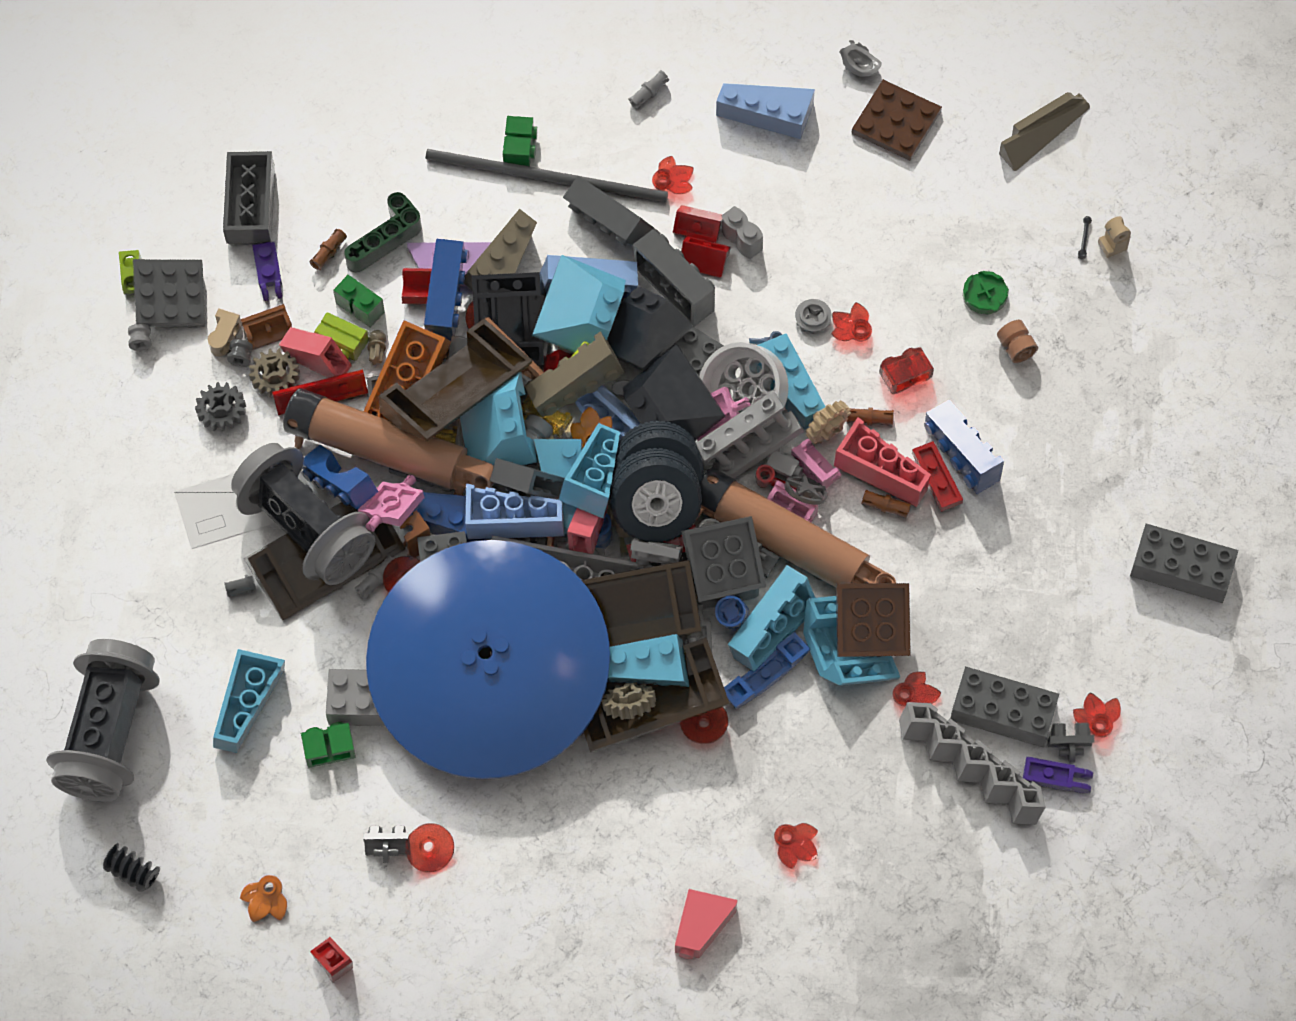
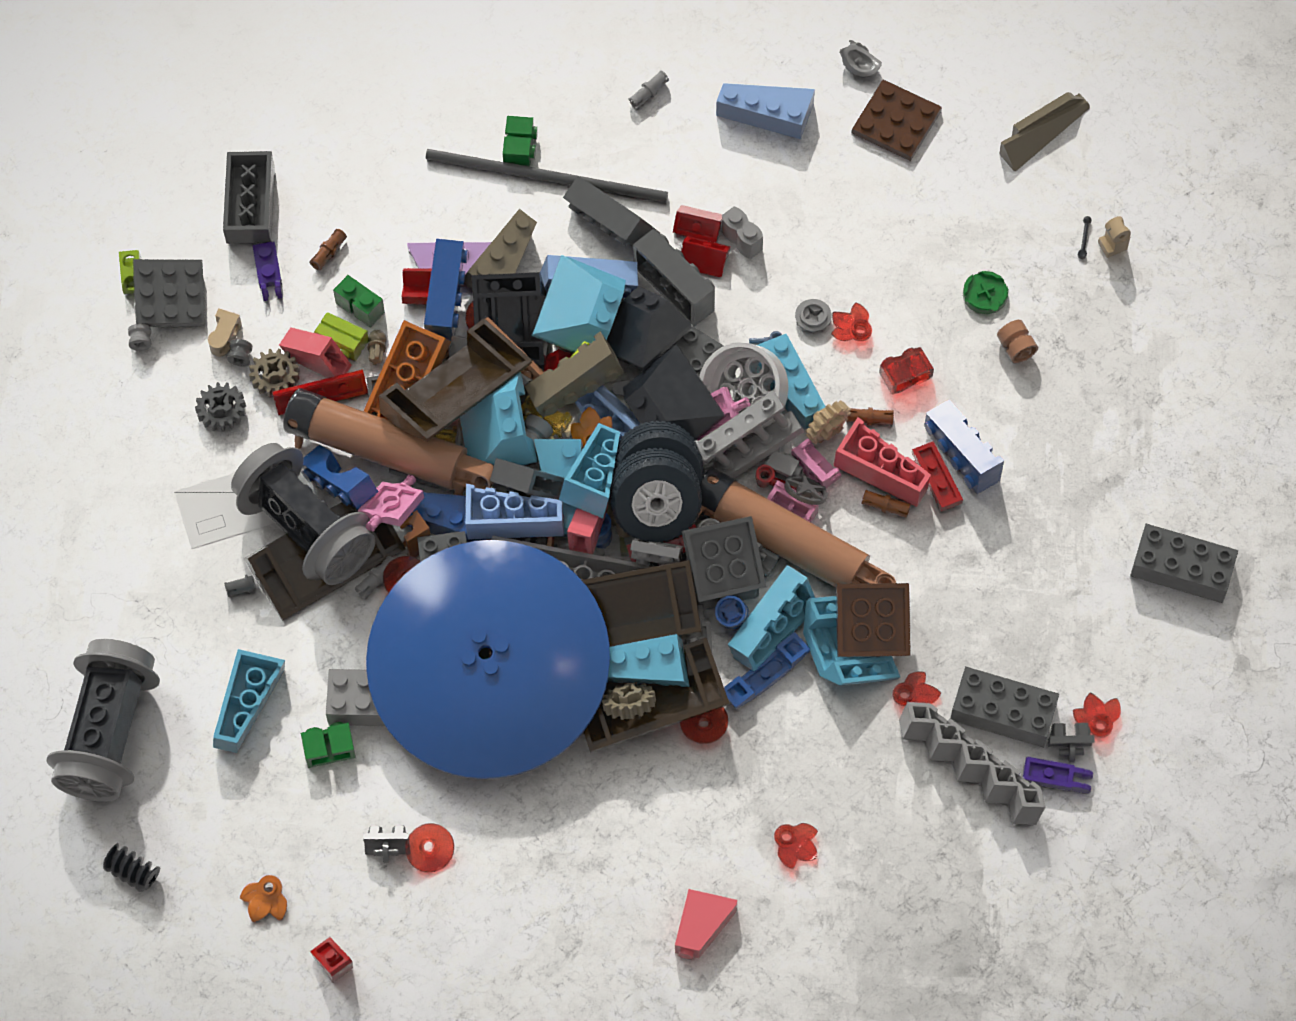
dark orange hinge [241,304,292,350] -> none
dark green beam [344,192,422,273] -> none
clear red plate [652,156,694,194] -> none

